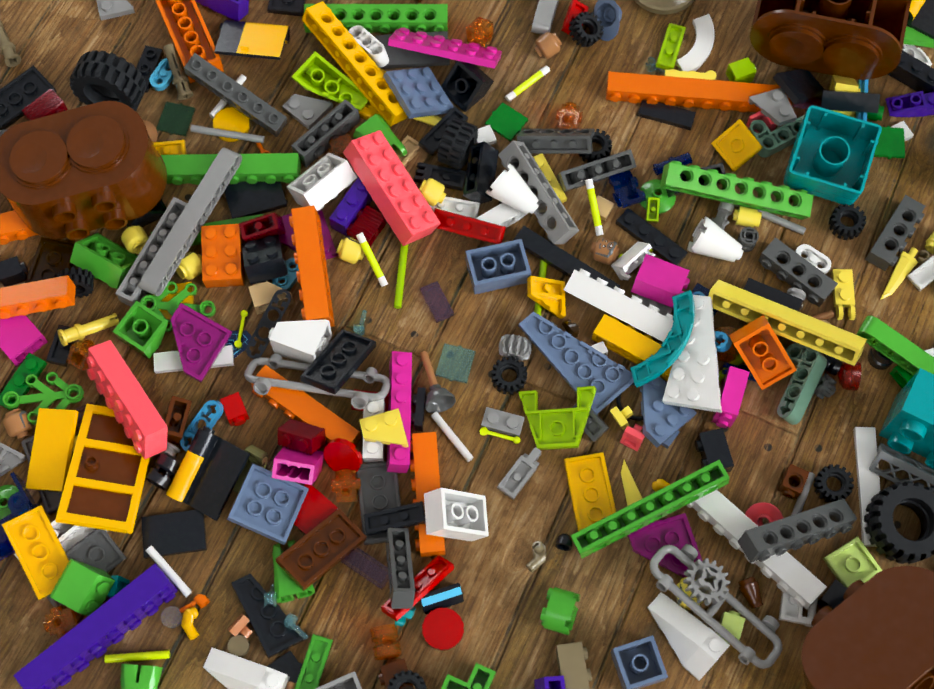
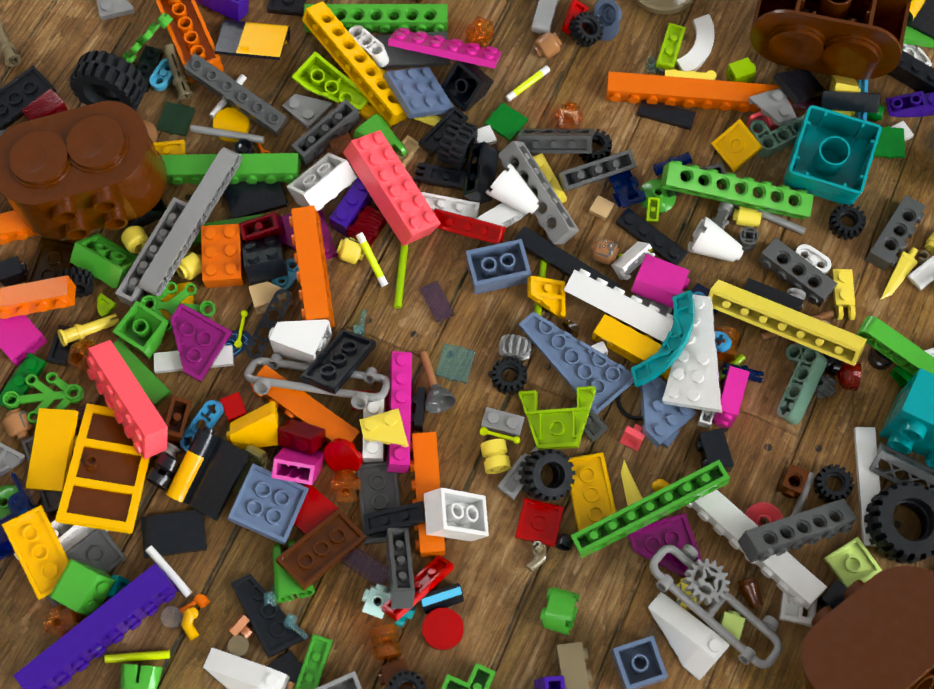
light yellow head [419,178,446,206] -> none
white bar [431,412,474,462] -> none
neon yellow bar [585,179,604,236] -> none
light yellow tile [610,406,634,430] -> none
orange slope [729,315,797,390] -> none
none -> lime tile [97,293,117,318]
none -> bright green tile [113,339,171,406]
none -> bright green plant [122,12,173,63]
none -> yellow slope [226,401,280,450]
none -> black wheel [234,139,255,154]
none -> light aqua brick [361,584,390,619]
none -> light yellow wheel [480,439,511,474]
none -> red tile [515,498,564,548]
none -> black tyre [518,449,575,501]
none -> white piece [697,410,715,429]

